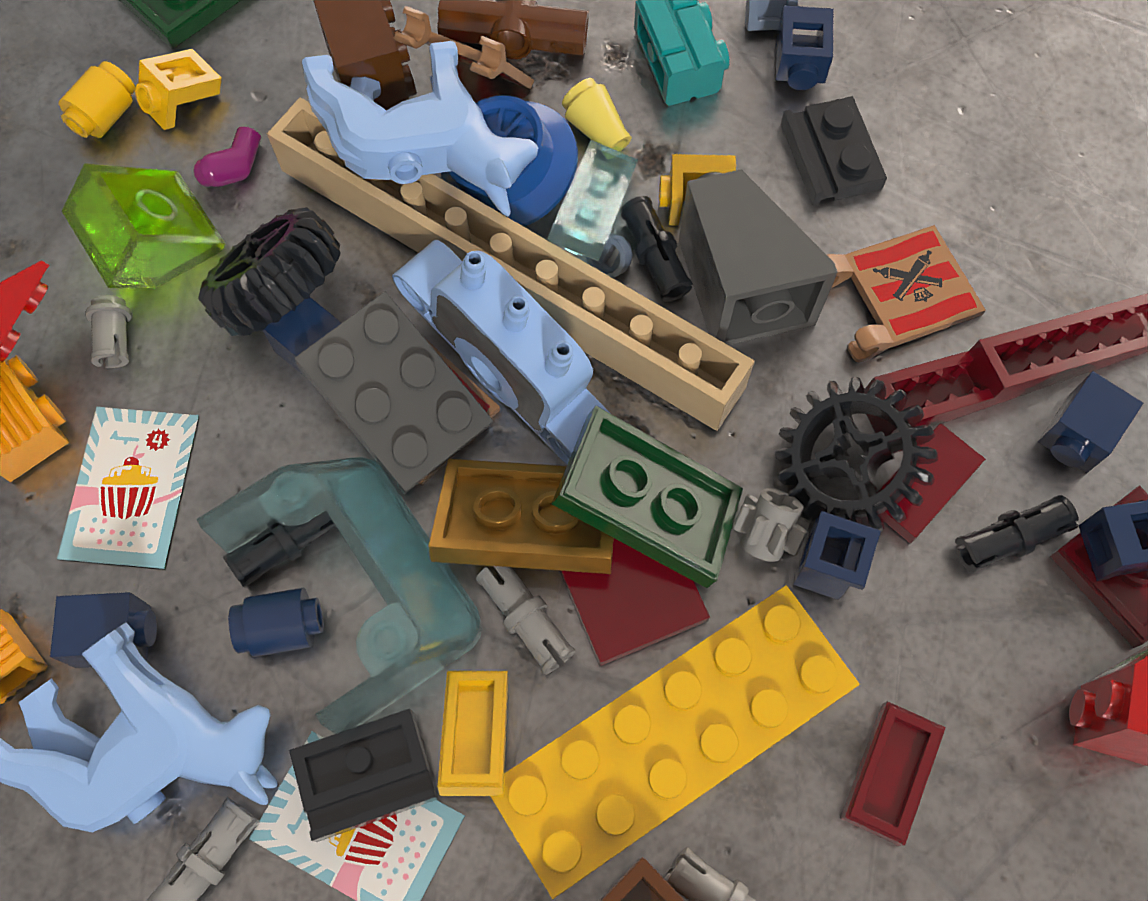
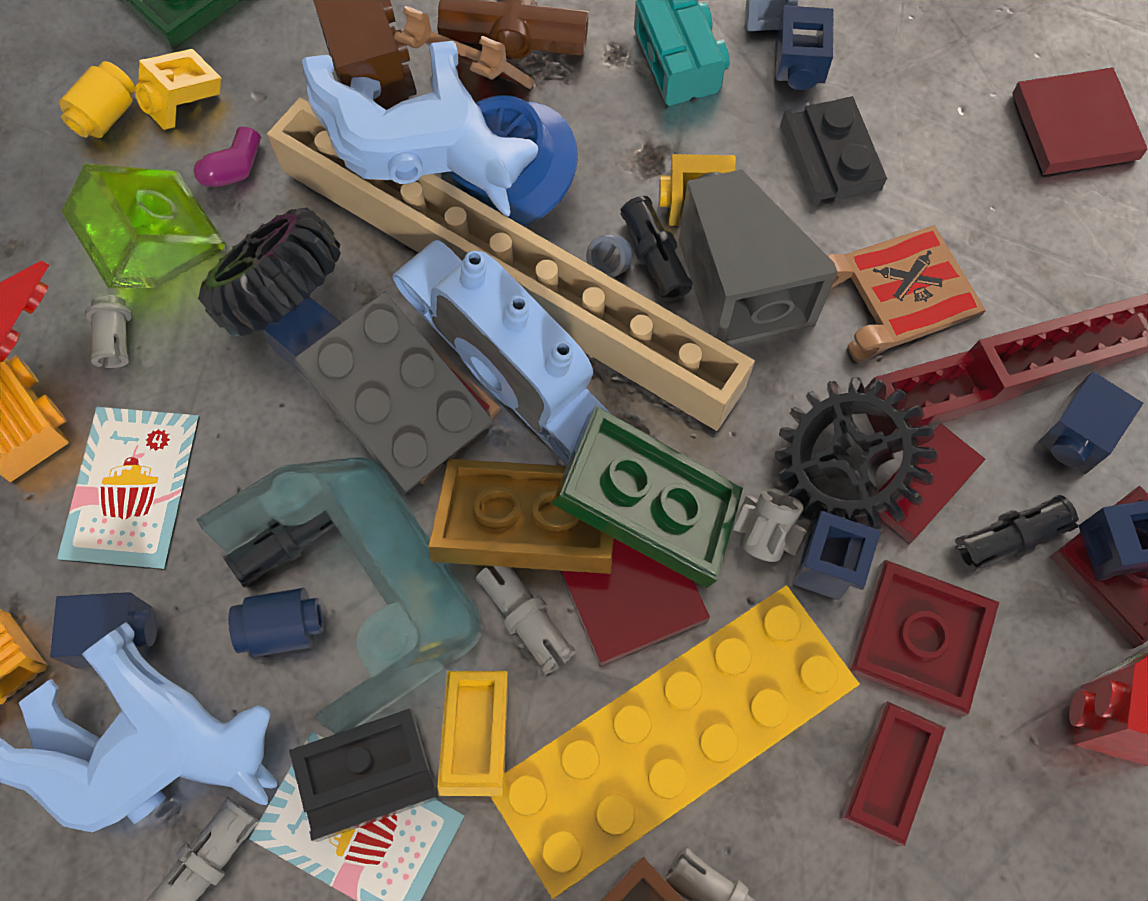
clear light blue plate [547,140,638,262] -> none
light yellow cone [562,78,632,157] -> none
none -> dark red tile [848,560,1000,717]
none -> dark red tile [1012,67,1148,175]

